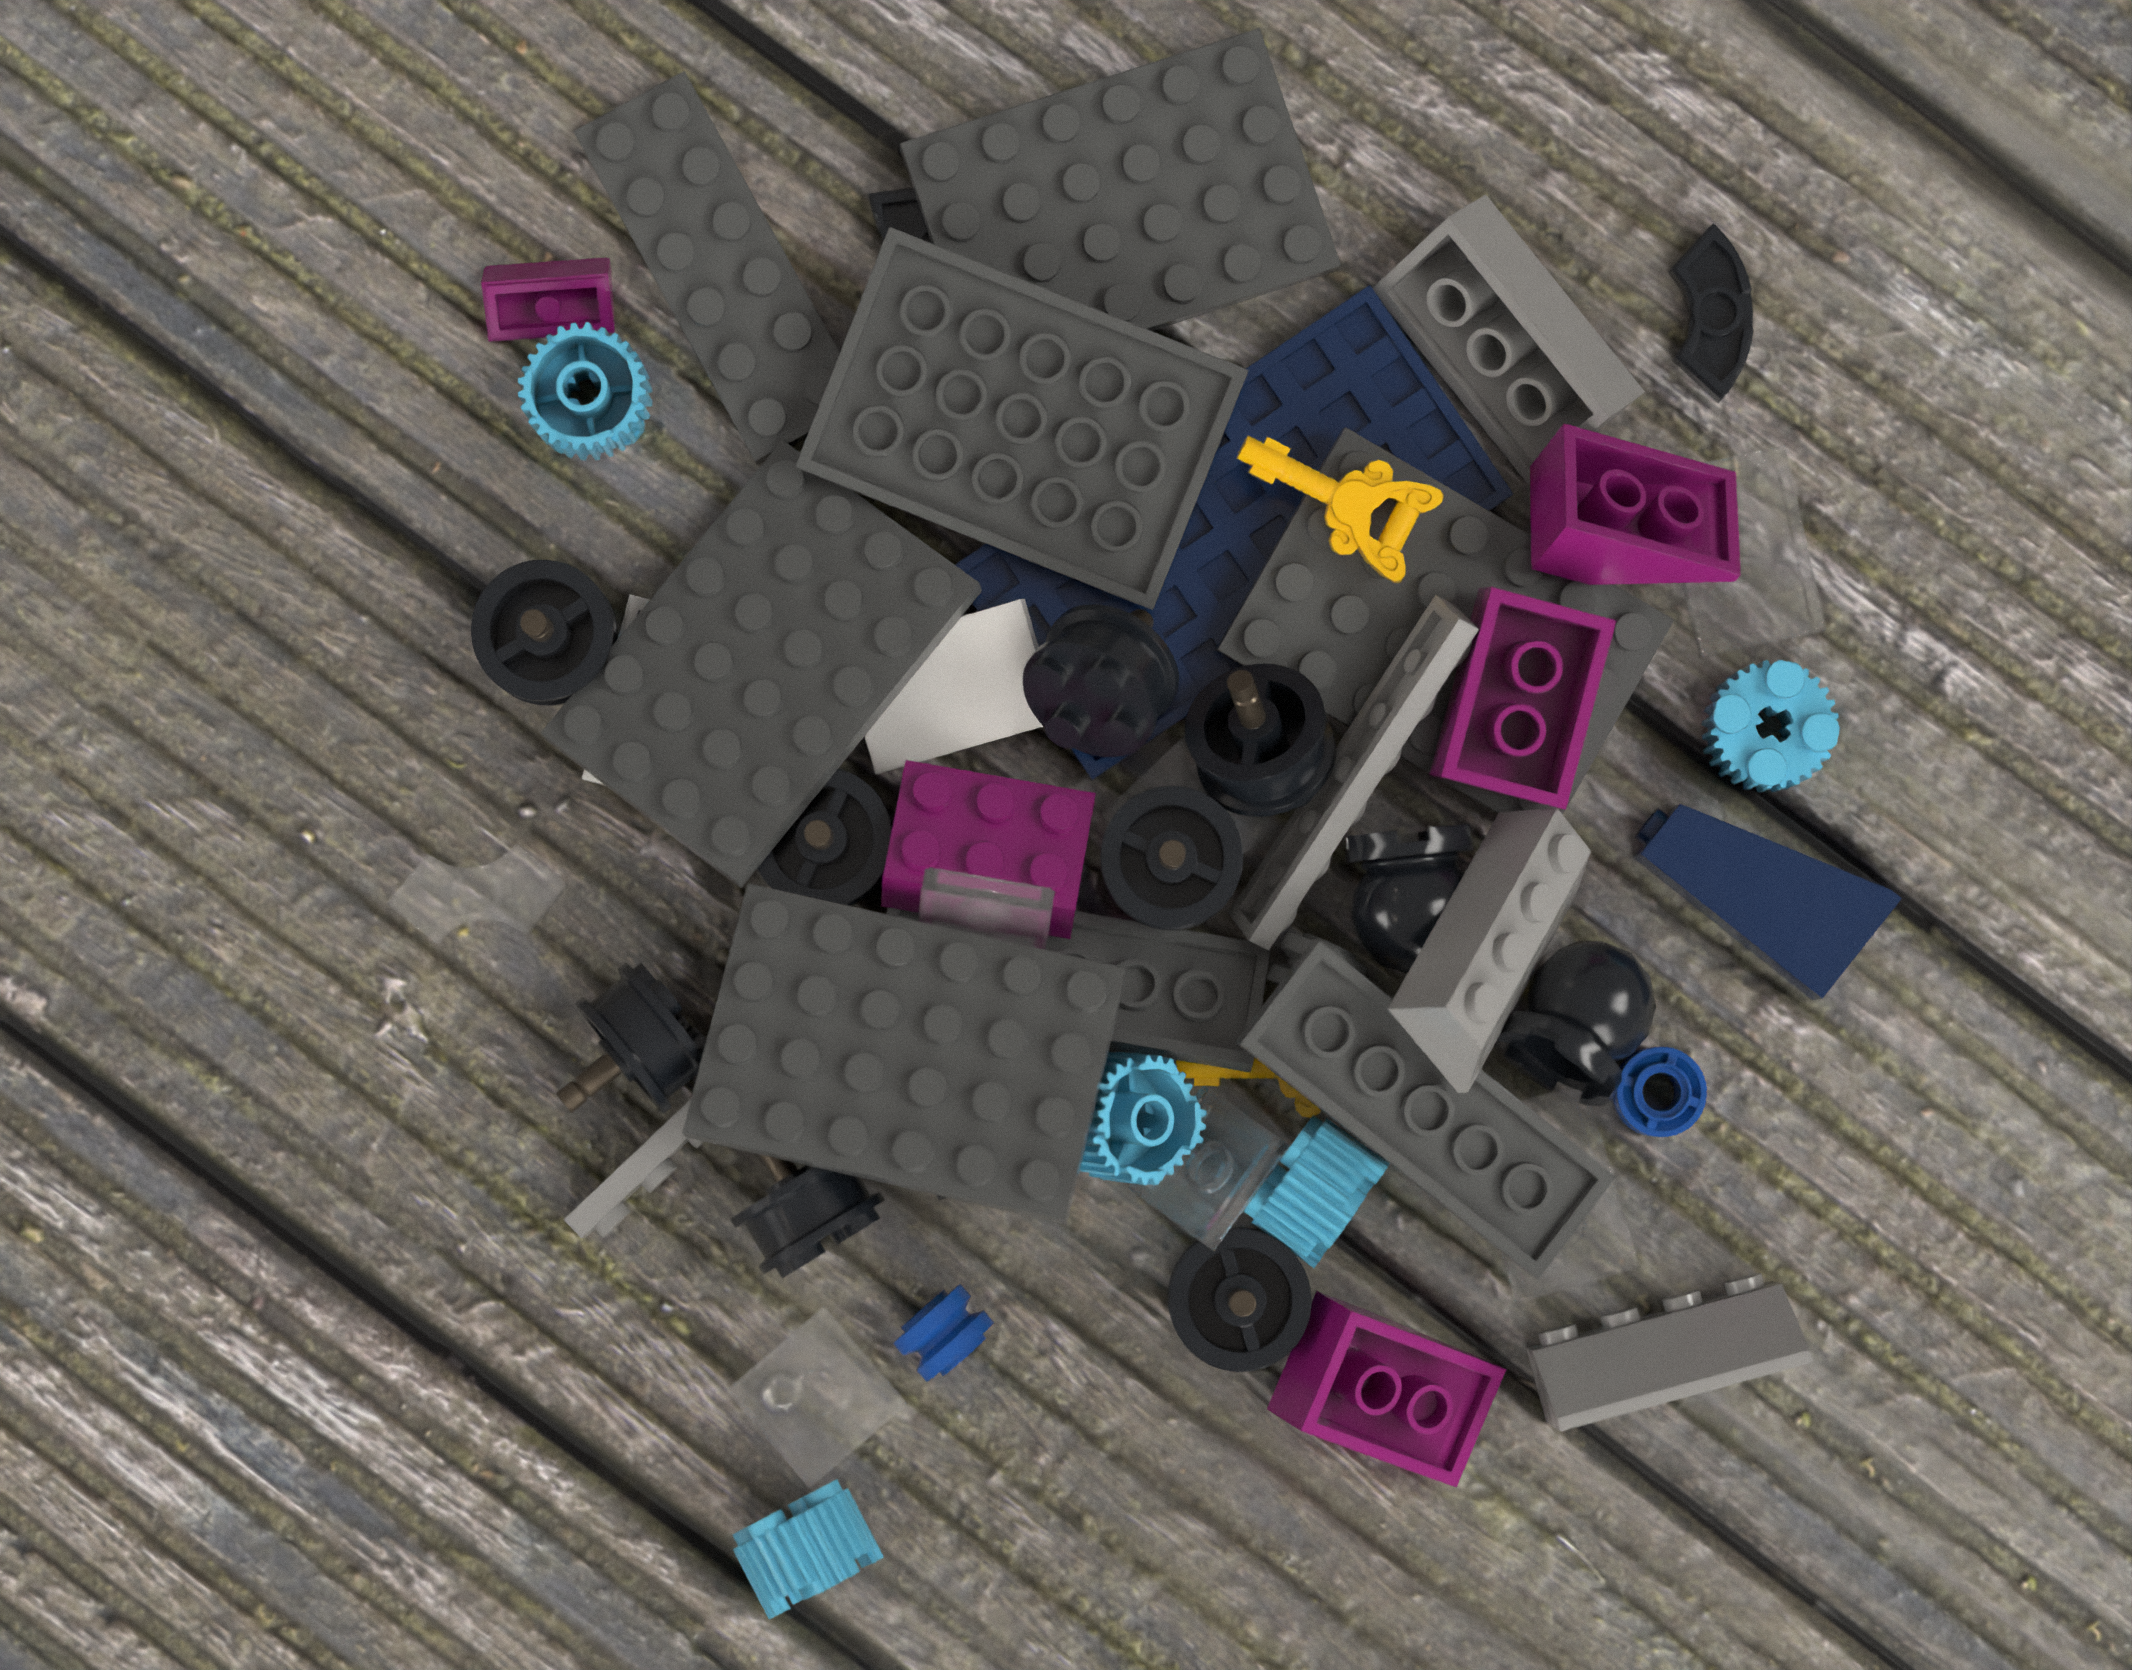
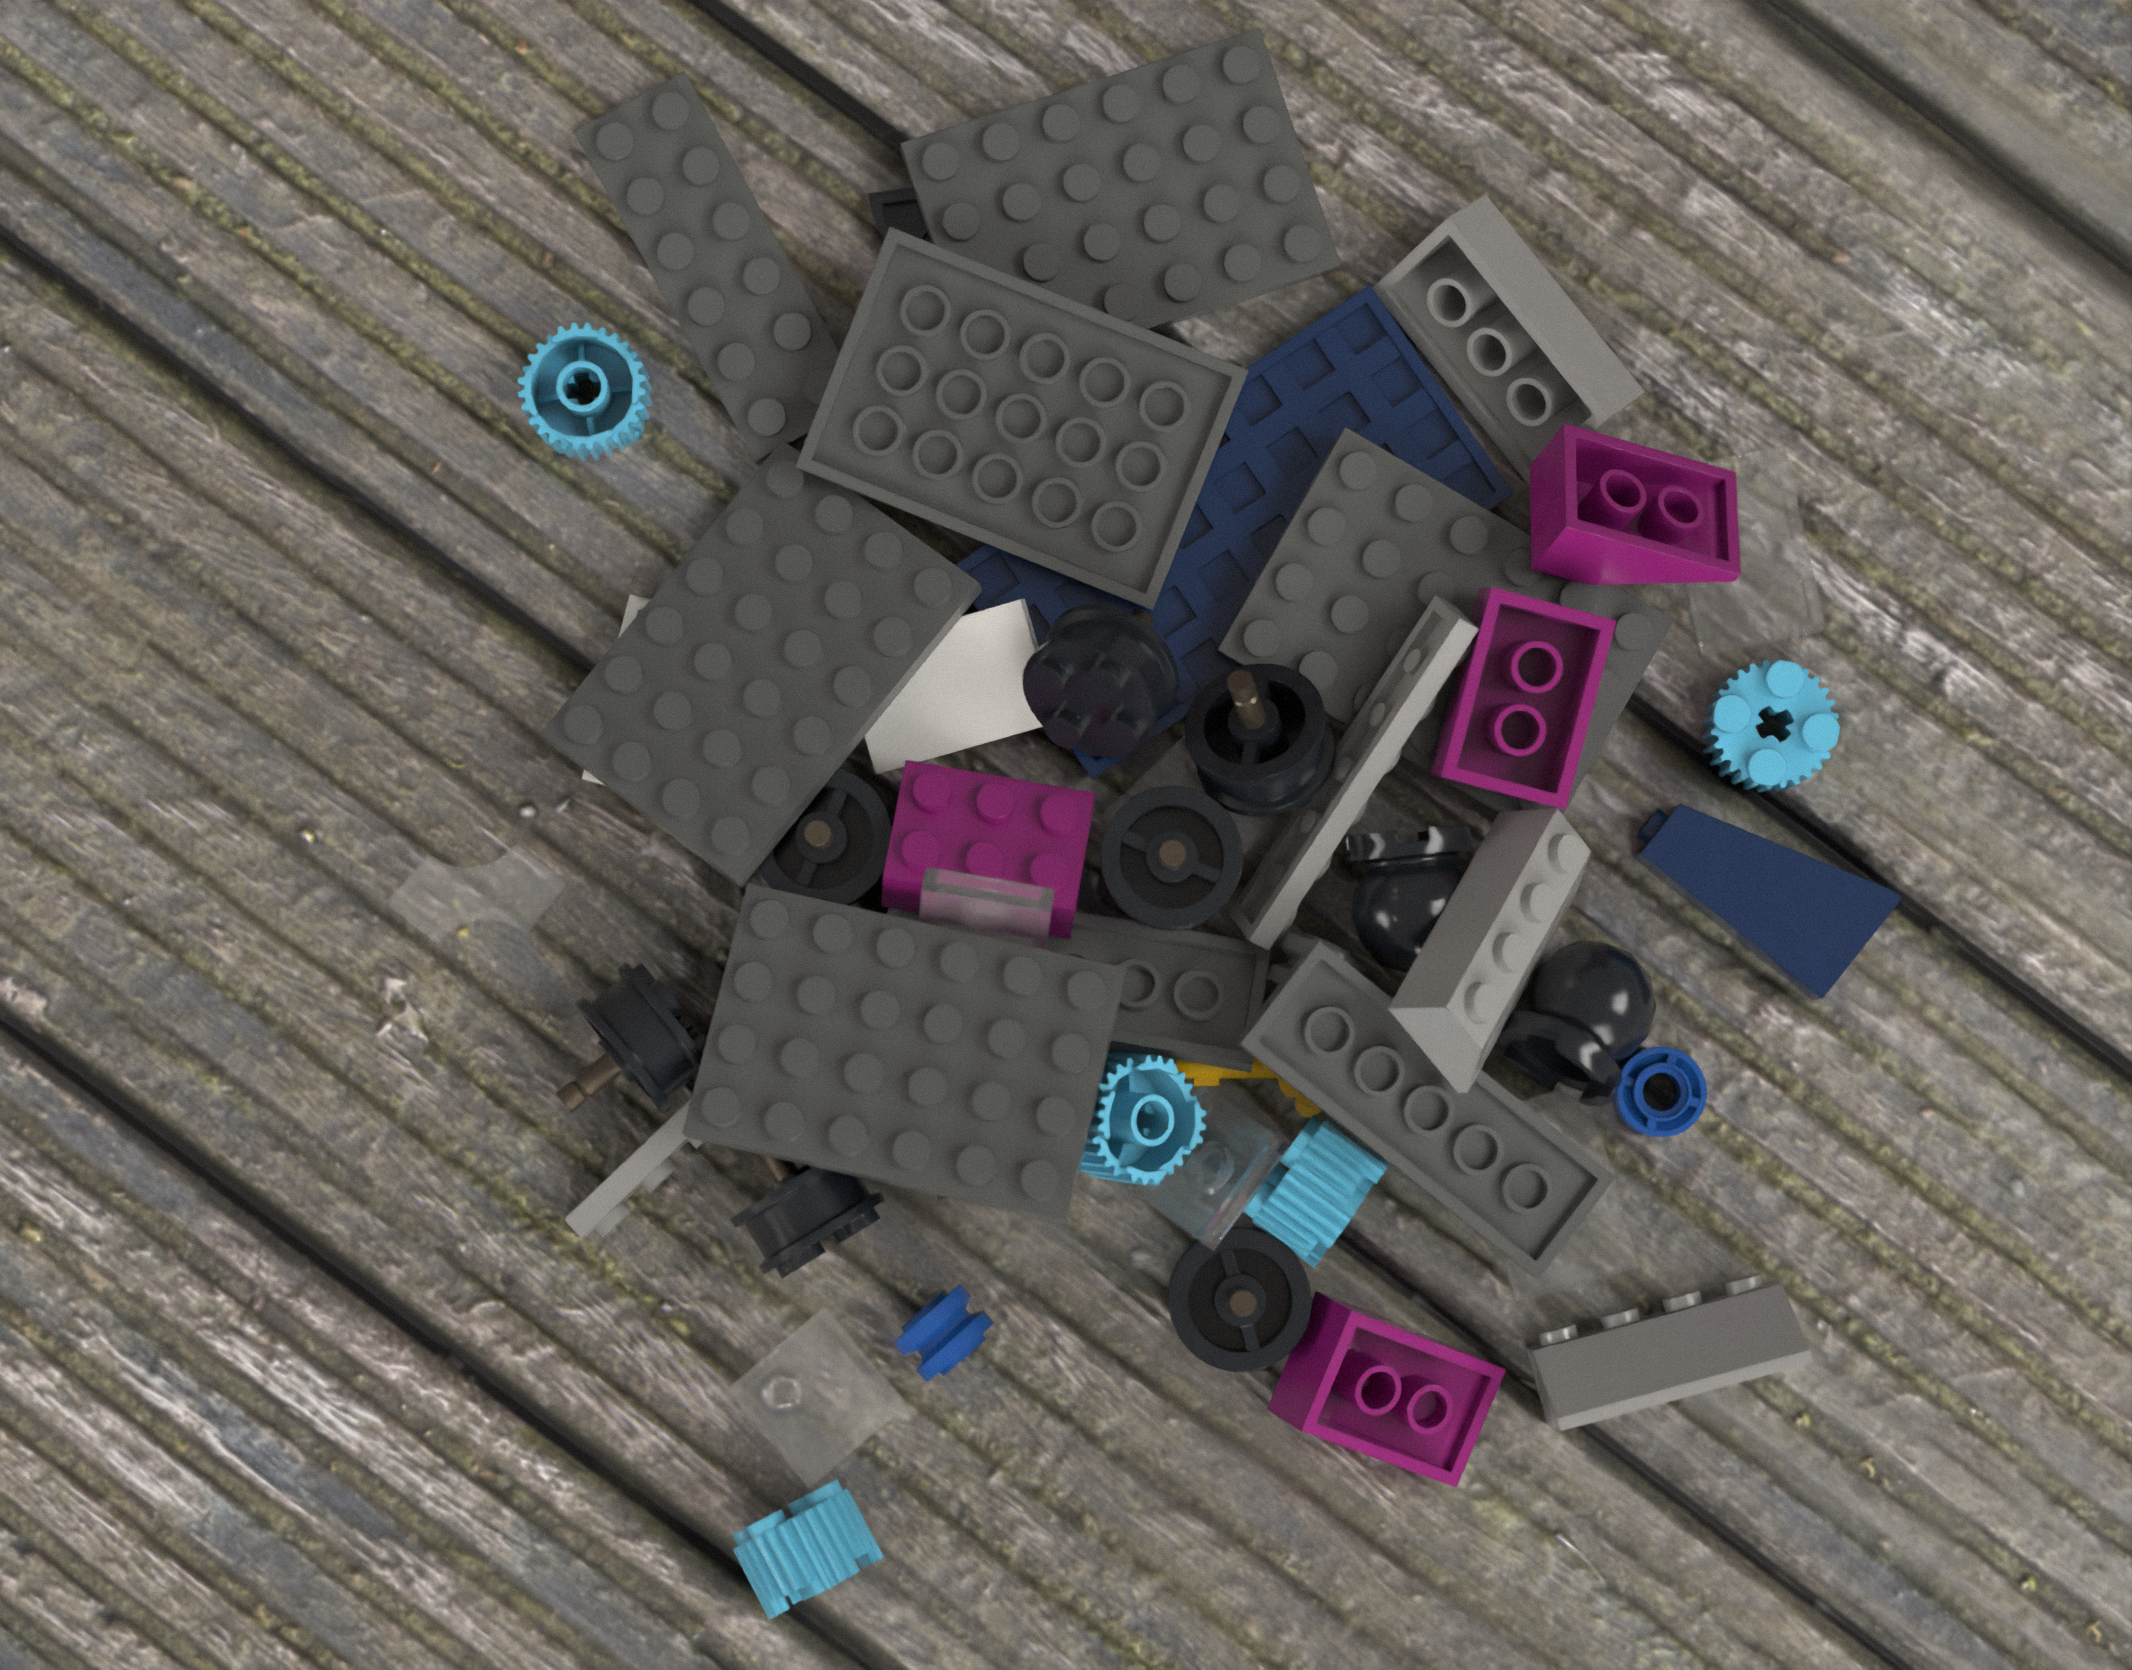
black wheel [471,560,619,706] -> none
magenta slope [481,258,615,342] -> none
yellow piece [1237,435,1444,583] -> none
black tile [1668,223,1754,403] -> none

